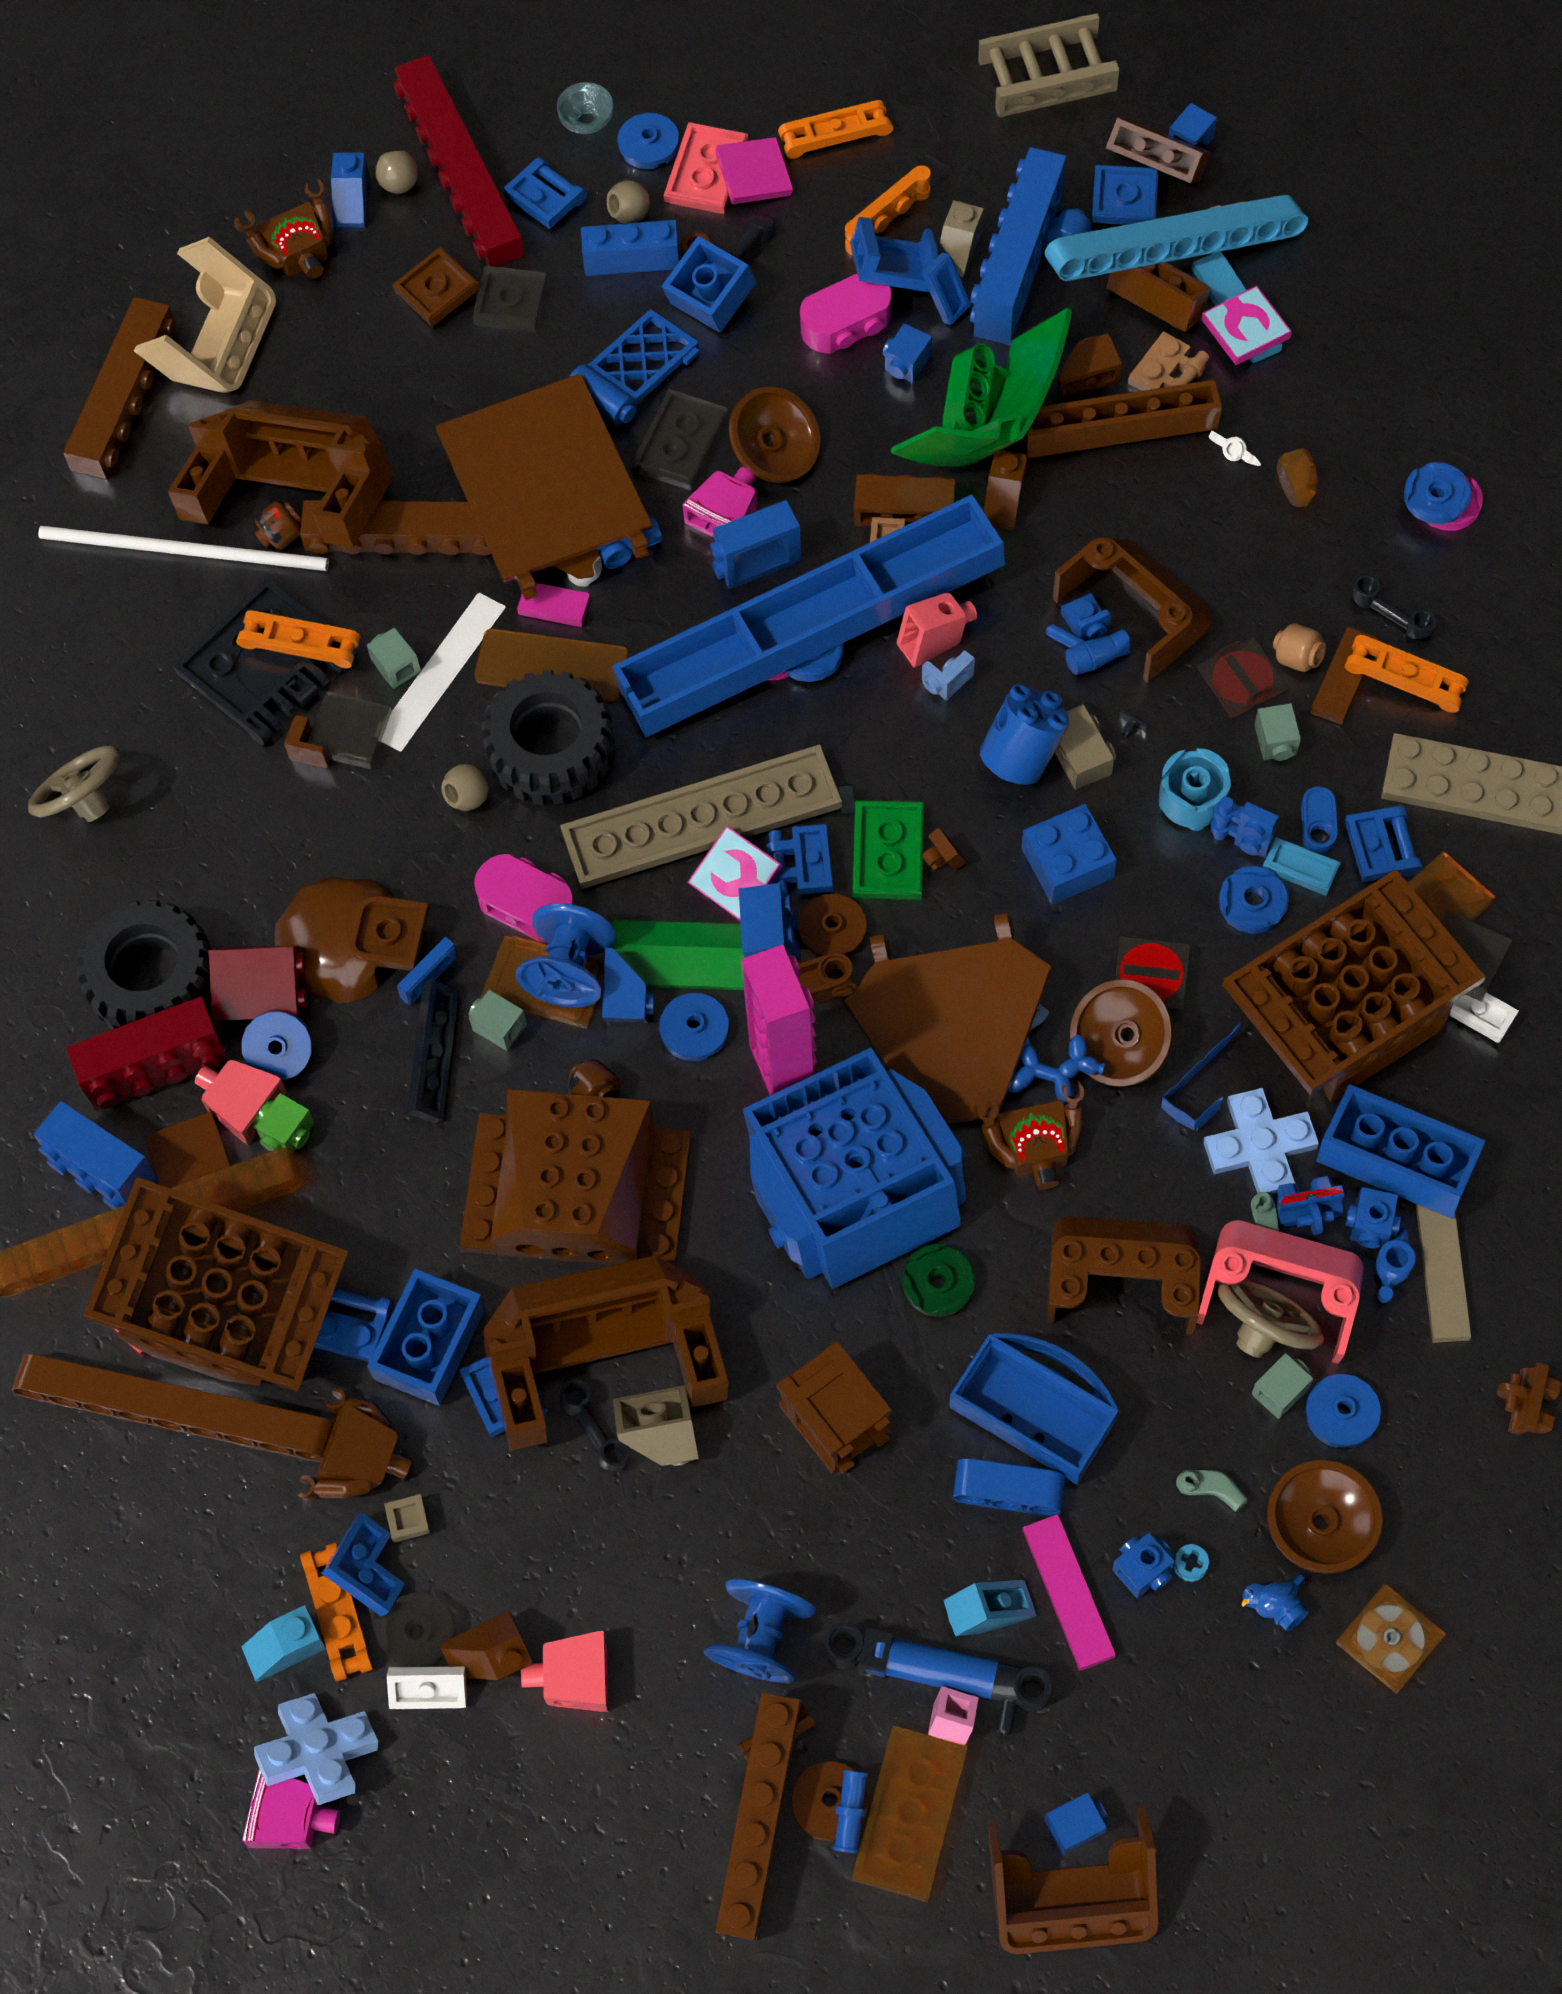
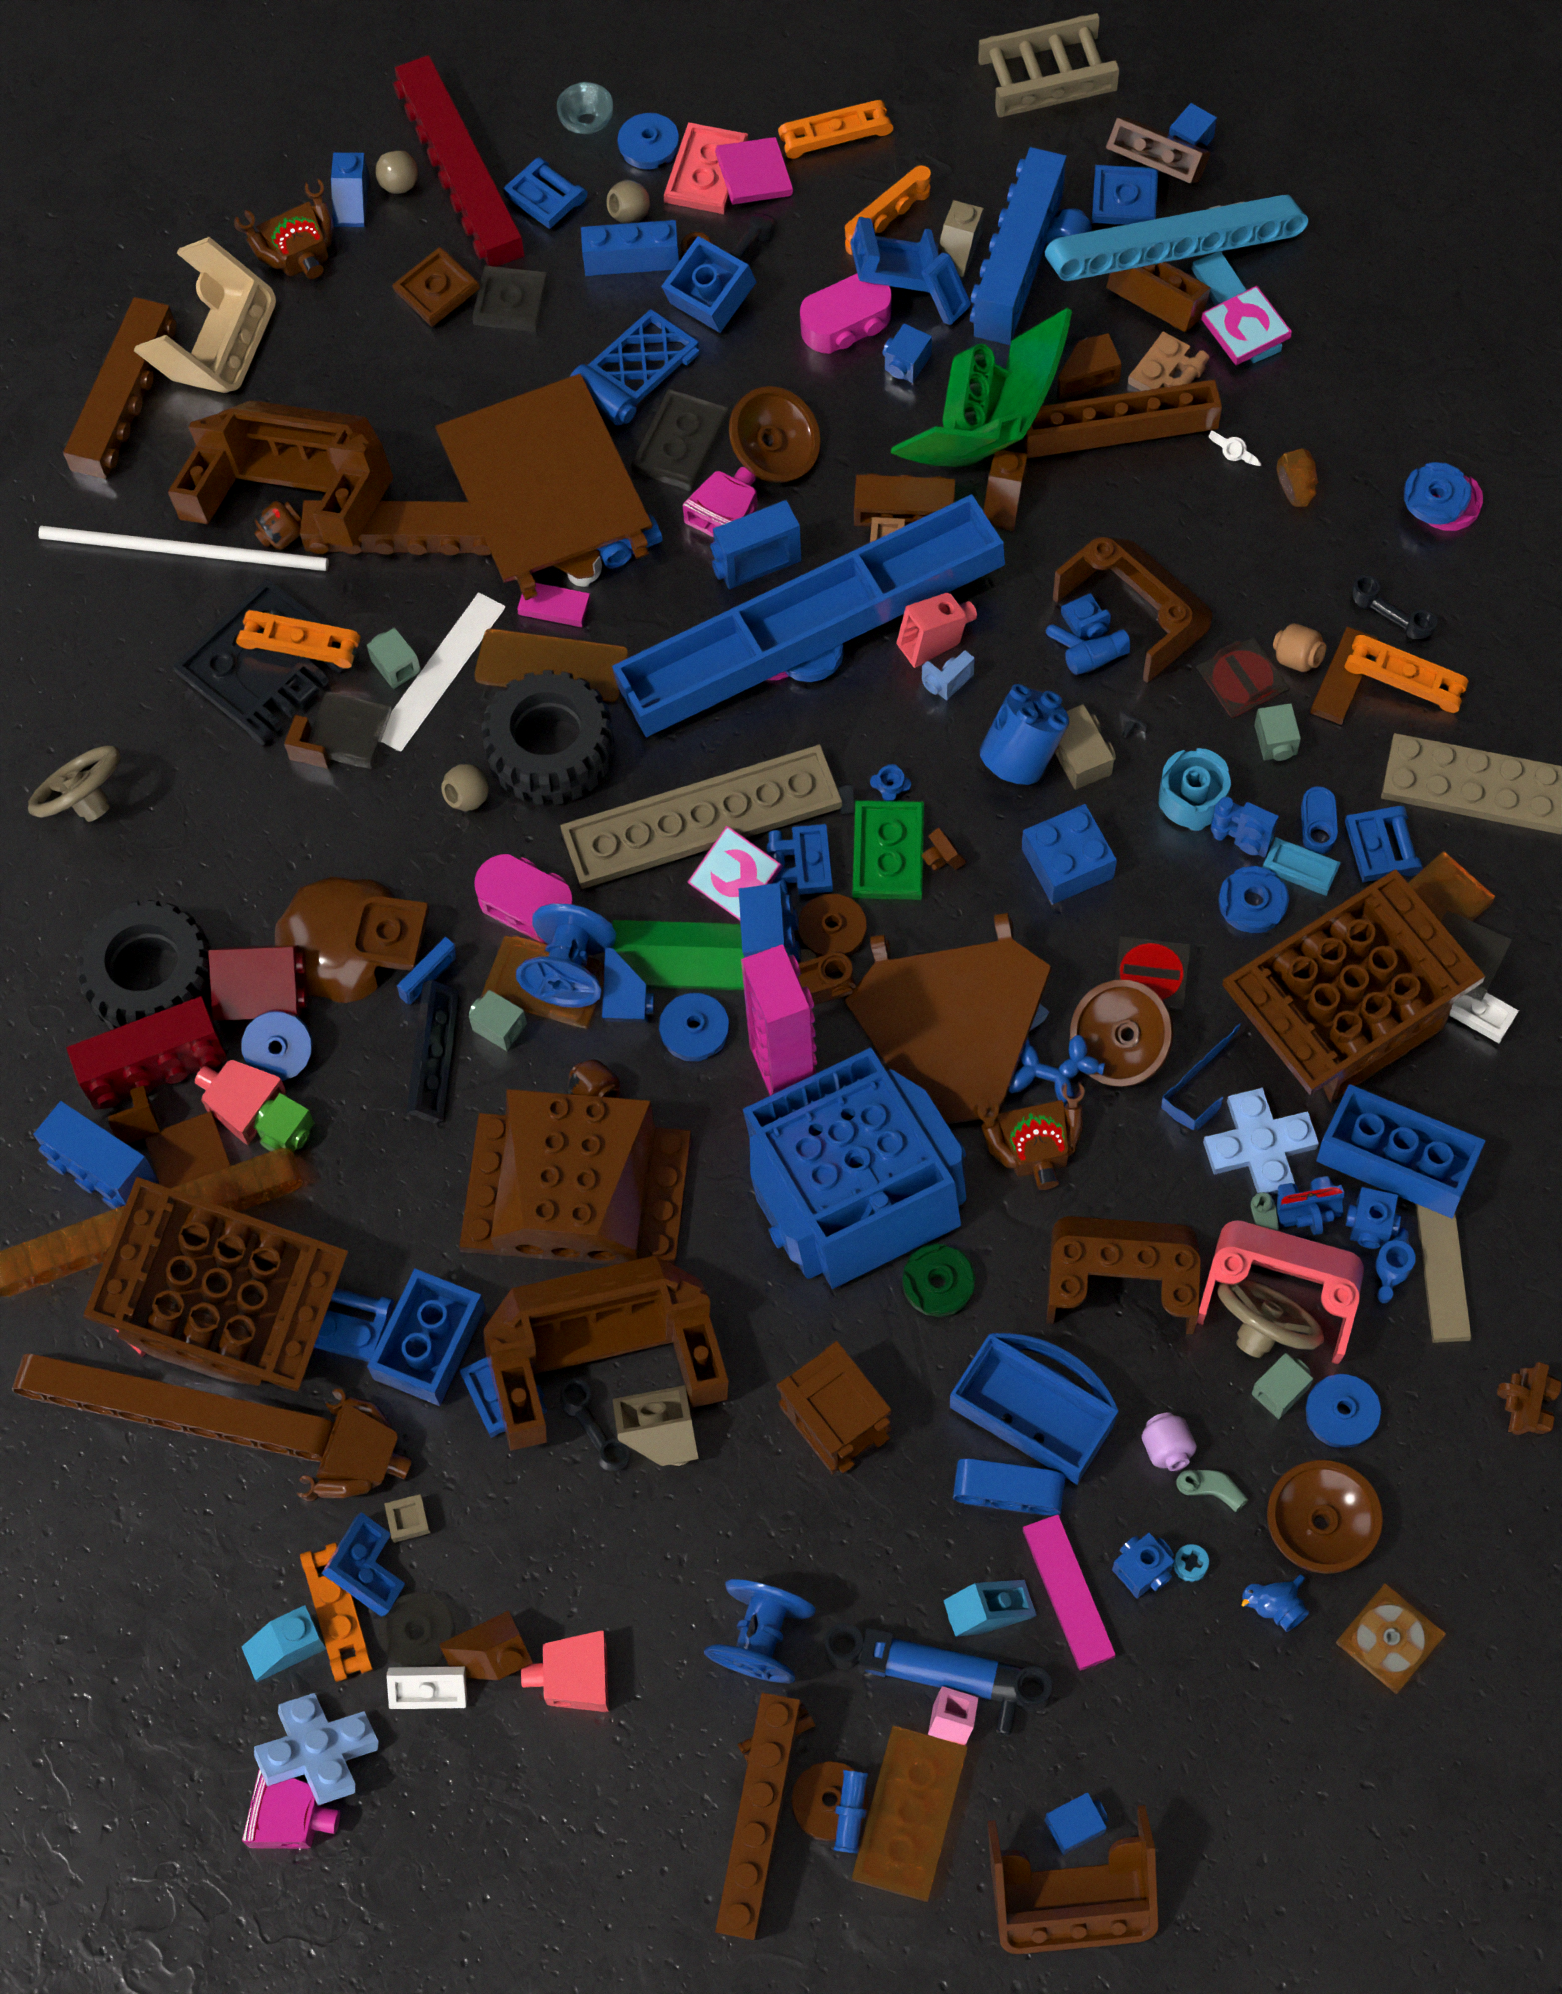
none -> reddish brown panel [108,1085,160,1144]
none -> blue plate [870,764,911,801]
none -> lavender head [1142,1413,1197,1471]

